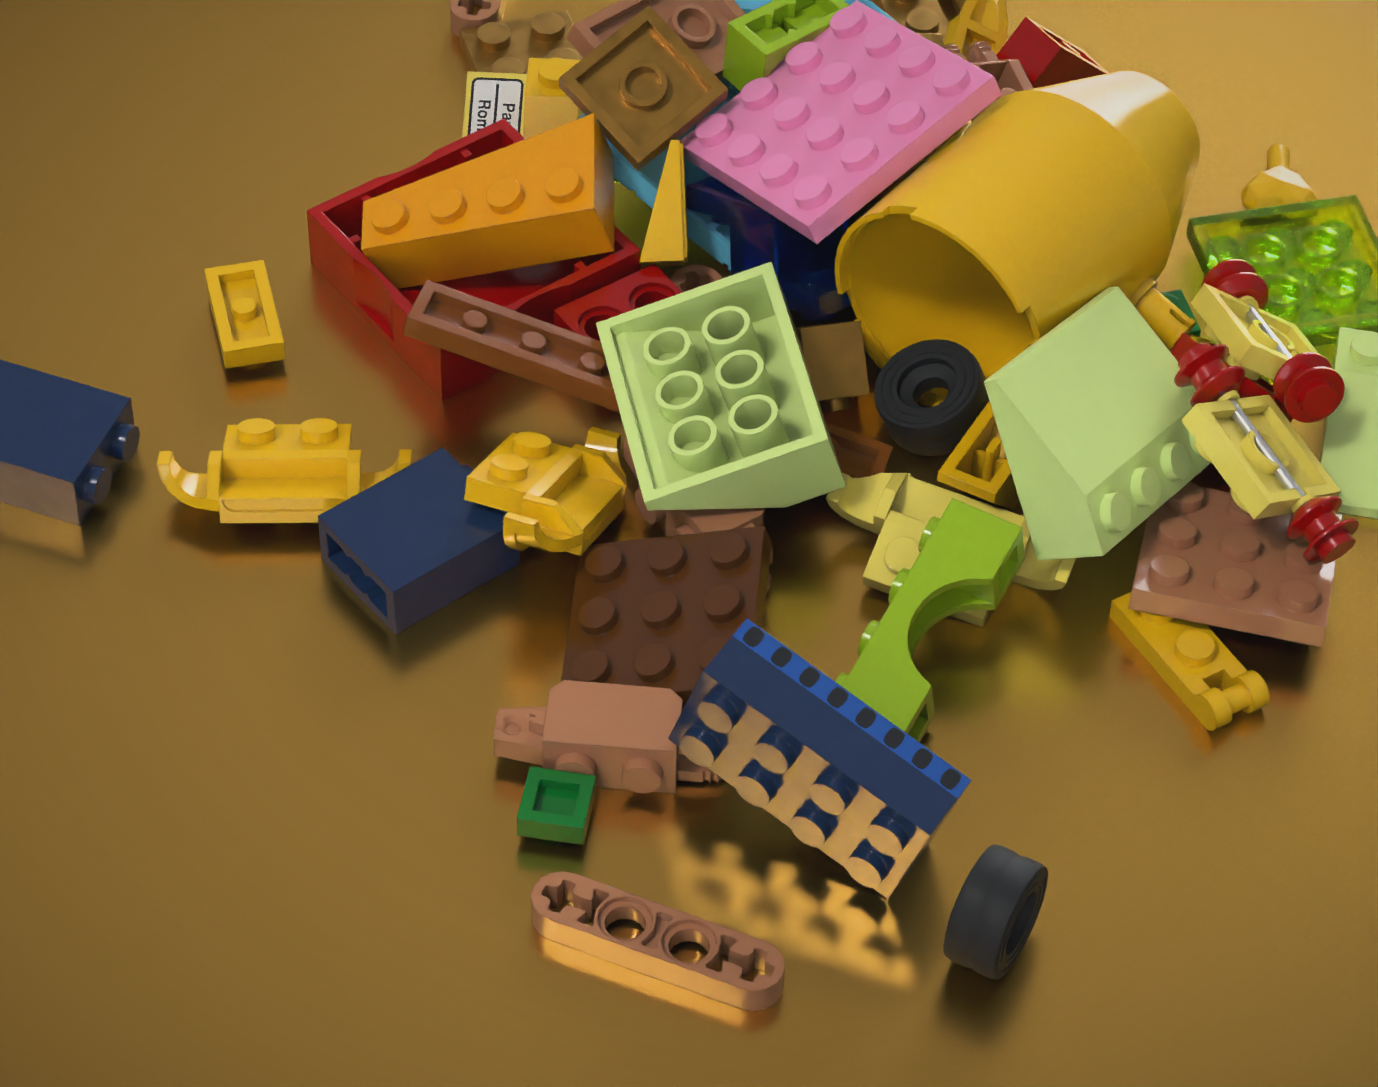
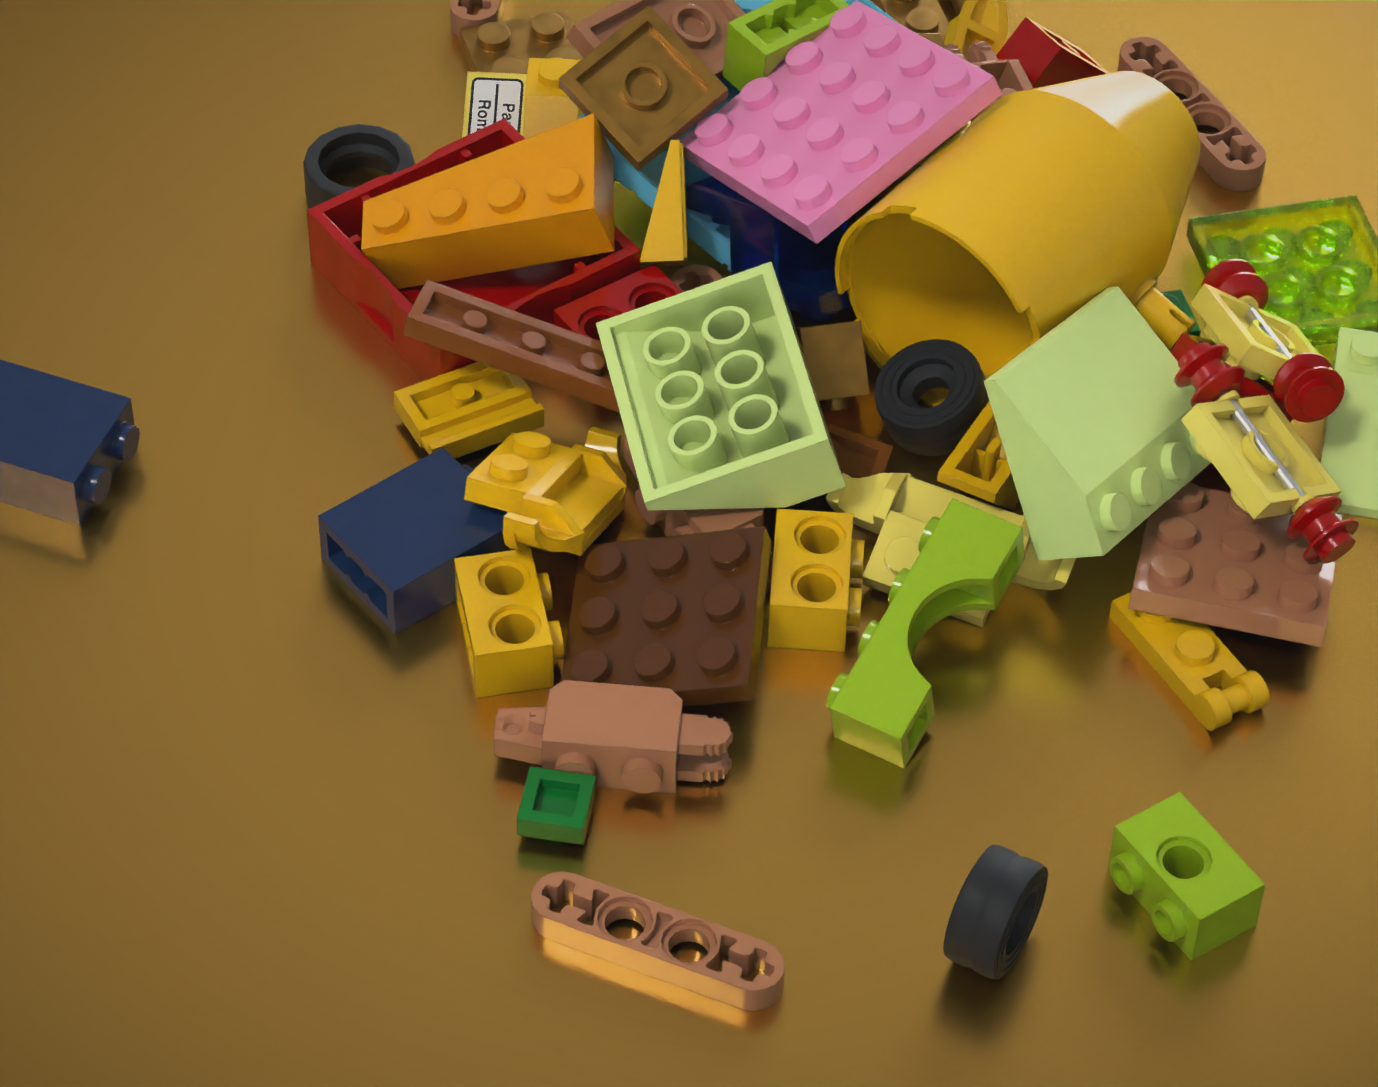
yellow plate [156,418,412,523] -> none
yellow plate [204,260,285,369] -> none
dark blue brick [668,618,971,899] -> none
yellow rock [1241,144,1317,219] -> none
none -> black tyre [303,124,415,208]
none -> yellow plate [394,362,544,459]
none -> yellow brick [454,548,564,698]
none -> yellow brick [767,509,865,652]
none -> lime brick [1108,792,1265,961]
none -> nougat beam [1117,36,1266,192]

